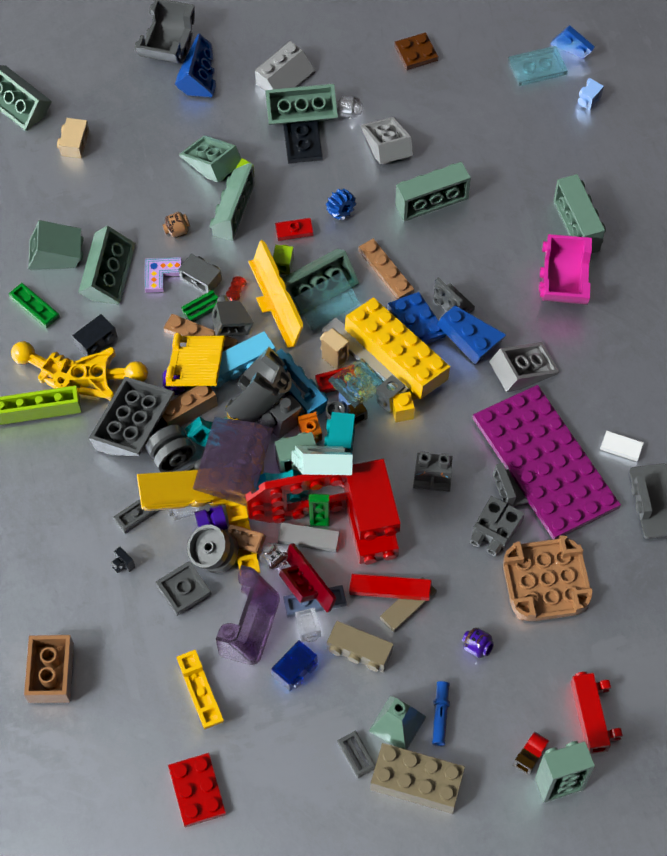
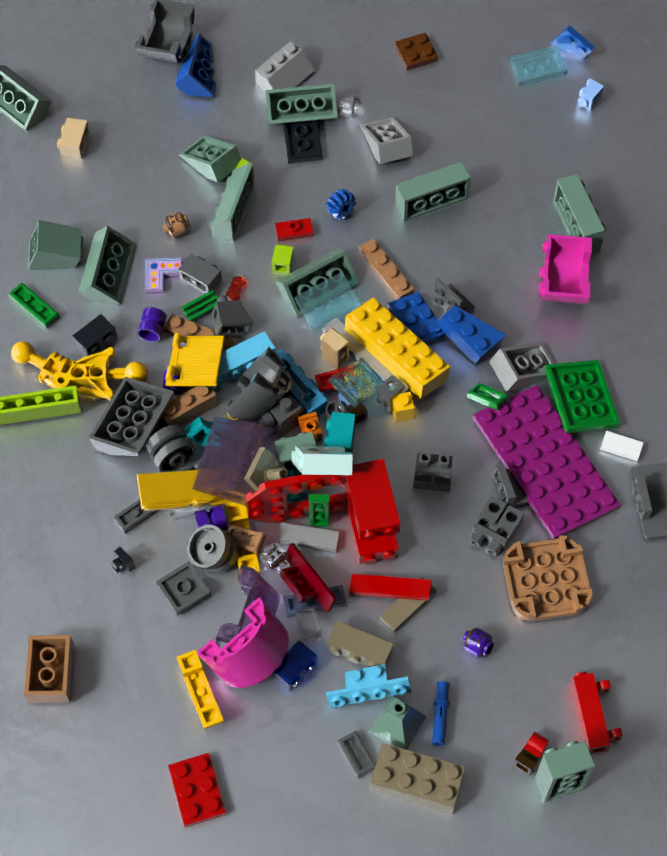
yellow piece [248,240,303,348] -> none
none -> dark purple wheel [137,307,167,342]
none -> dark pink cylinder [197,597,289,688]
none -> dark tan tile [244,447,288,491]
none -> medium azure bracket [326,664,412,708]
none -> green tile [467,383,509,410]
none -> green plate [544,360,621,433]

